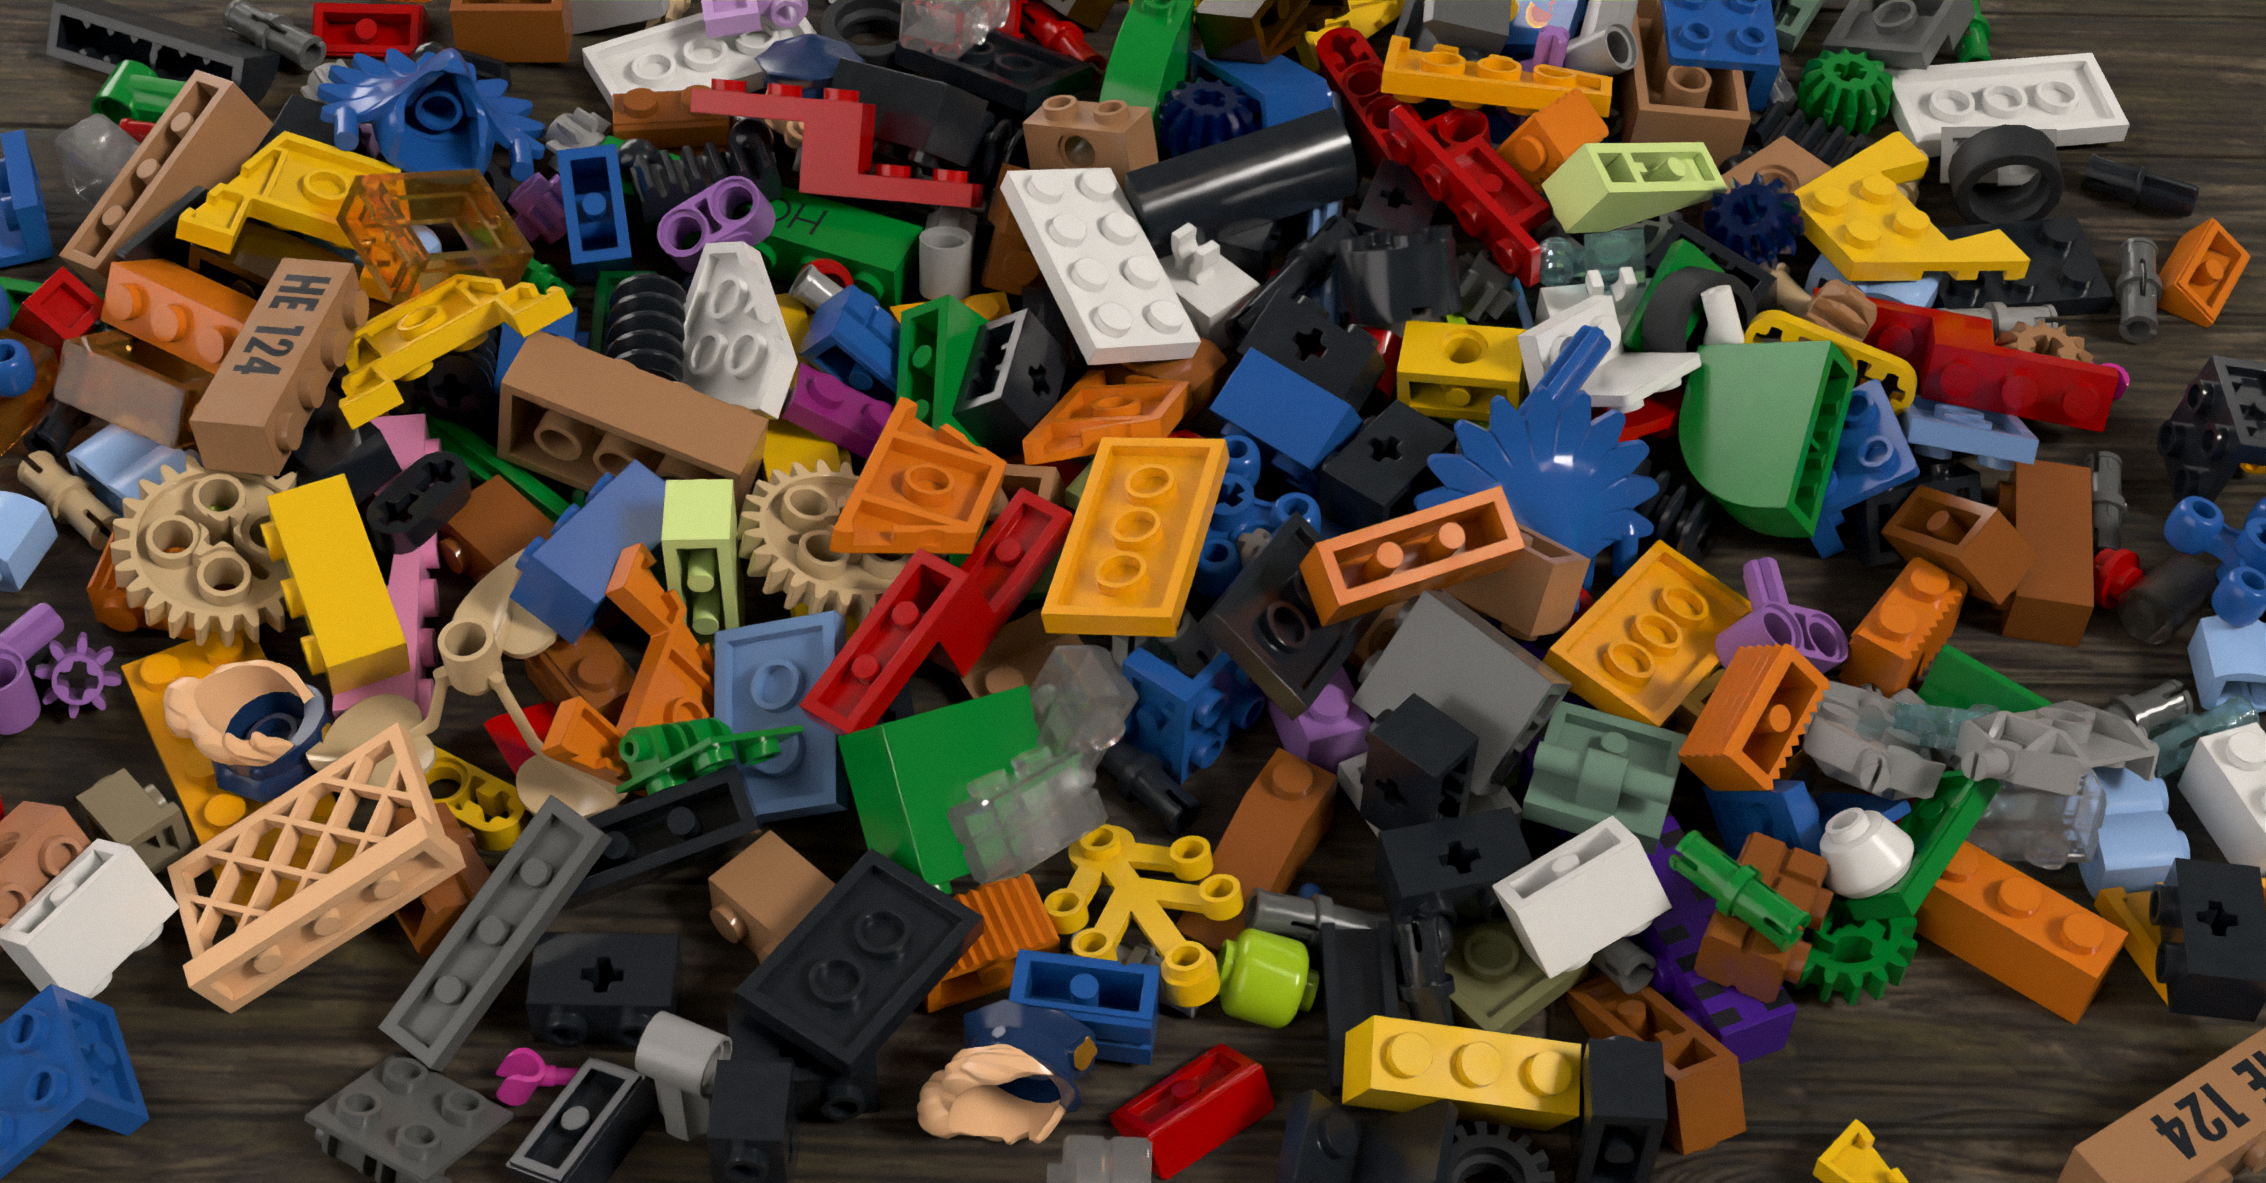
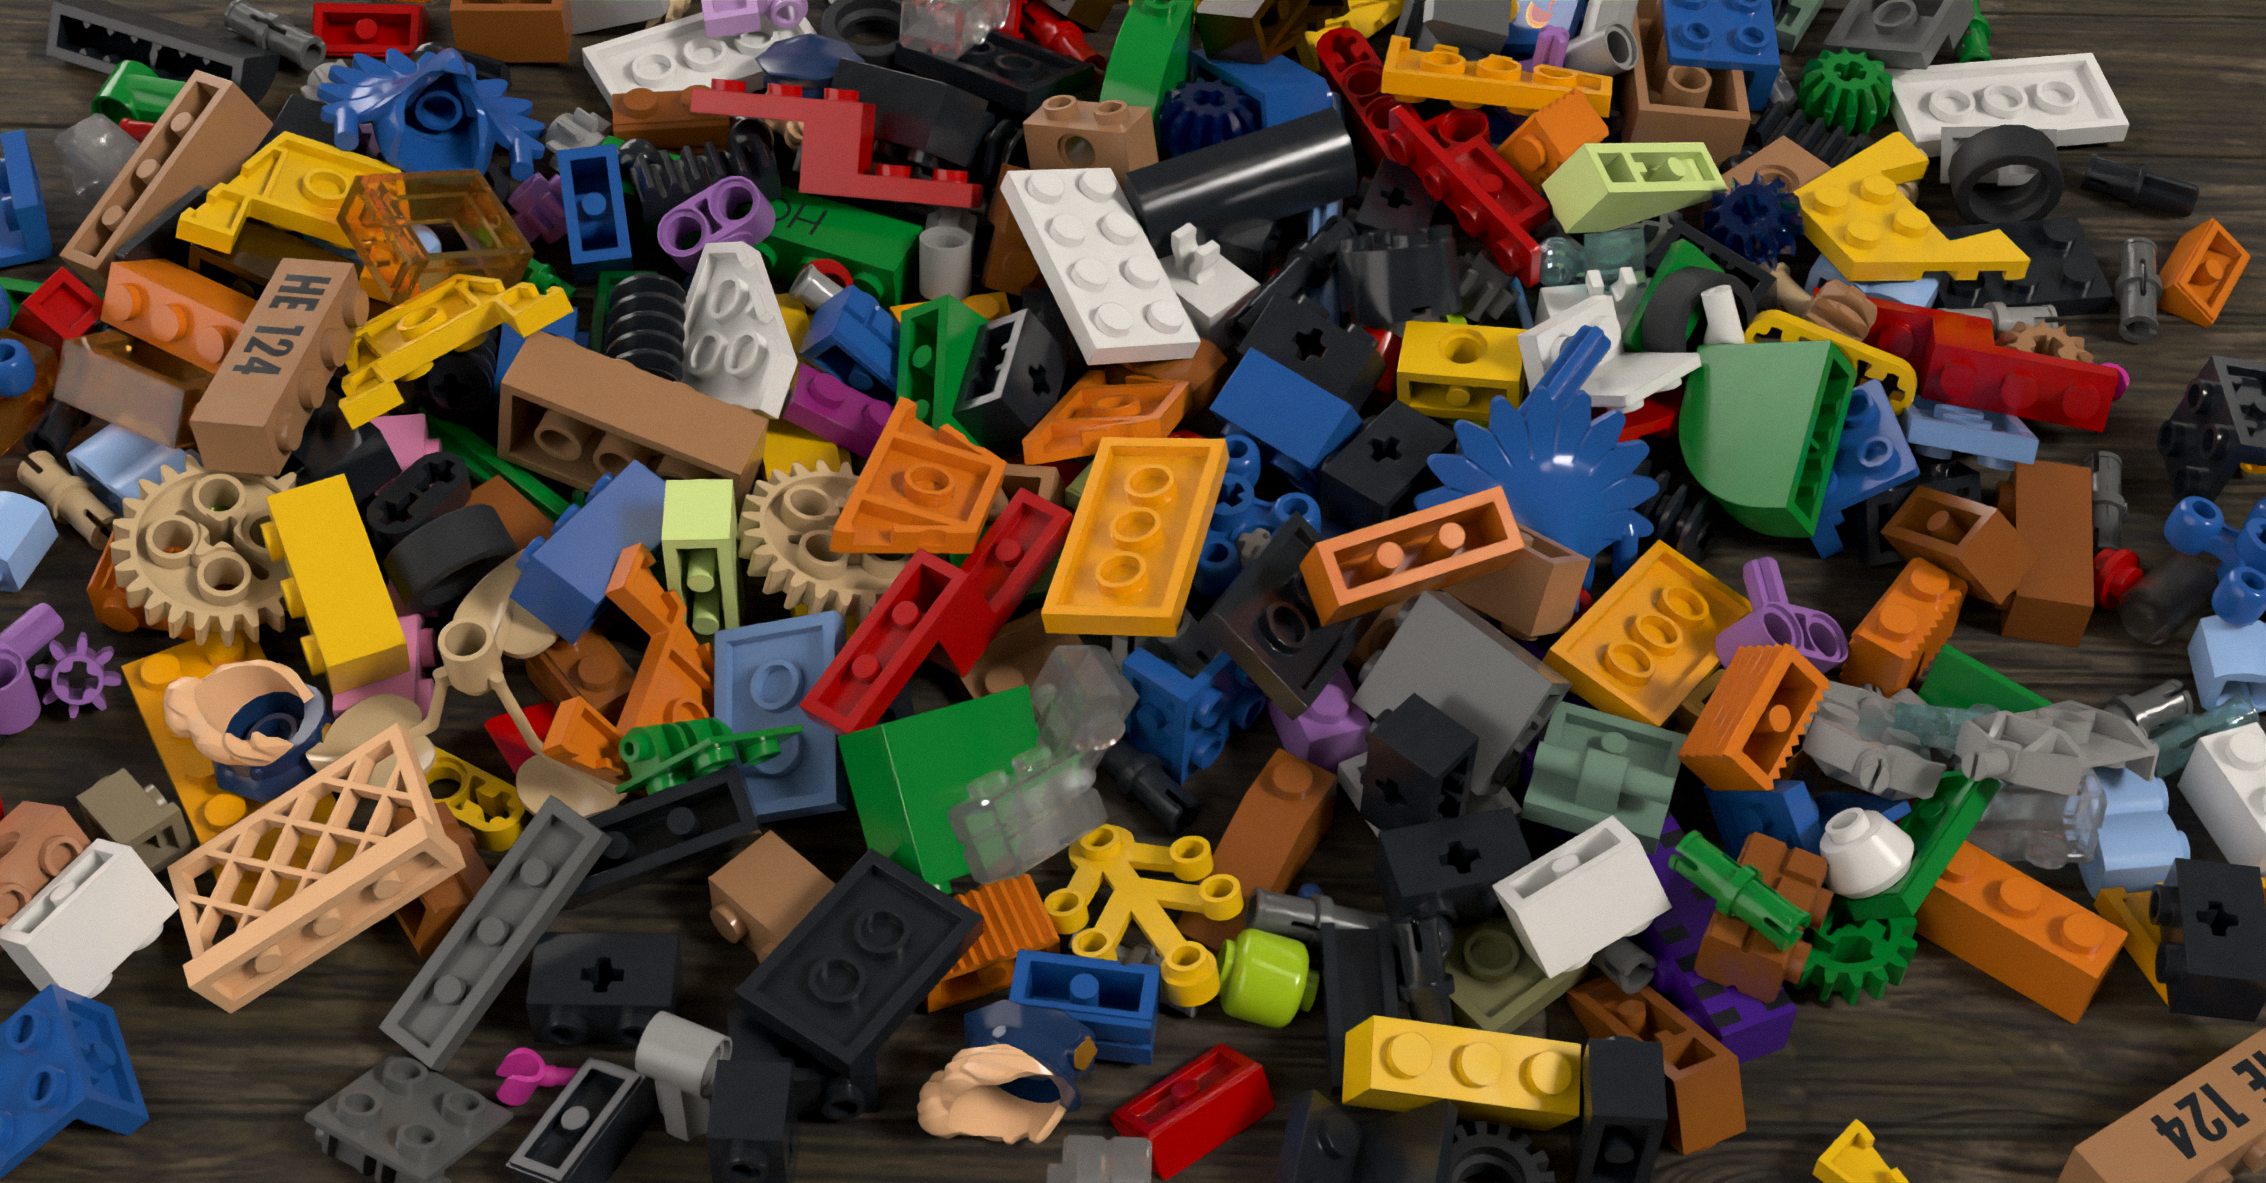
none -> black tyre [383,504,517,613]

